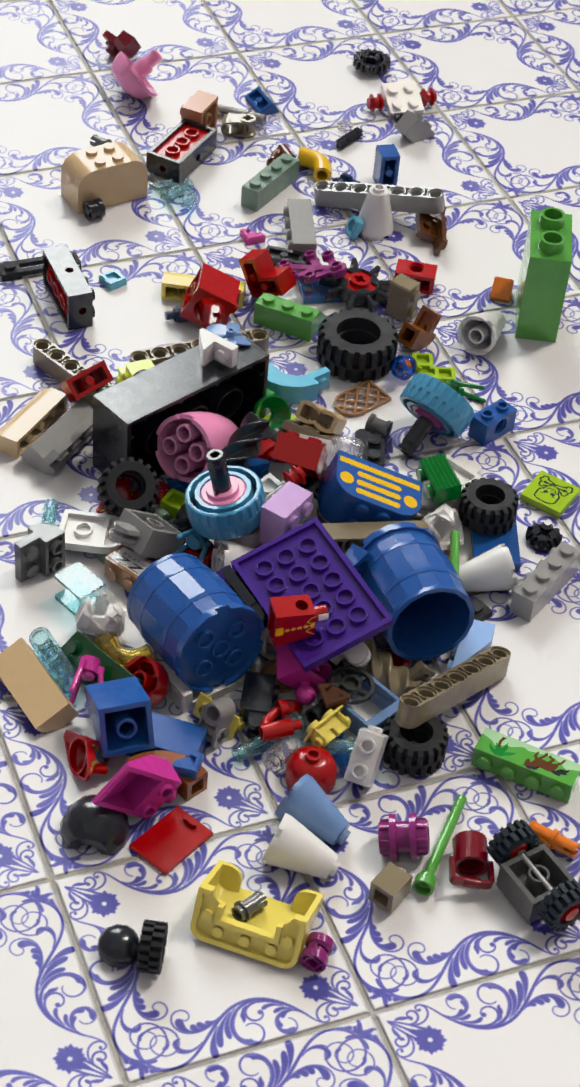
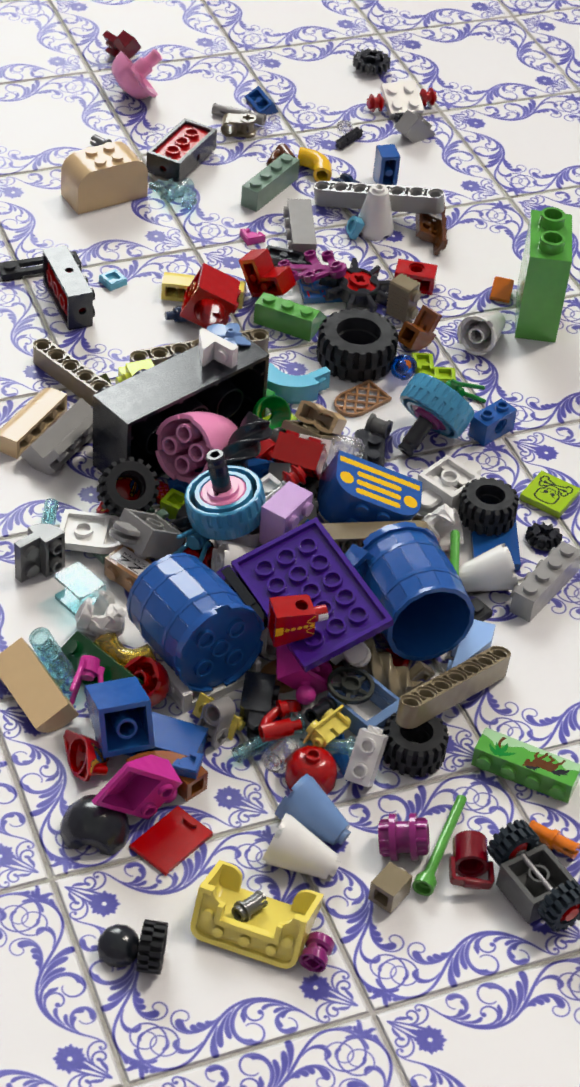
red brick [60,360,114,403] -> none
black wheel [83,198,106,221] -> none
nougat brick [180,90,218,129] -> none
reddish brown tile [318,683,351,710] -> none
green brick [416,453,462,505] -> none

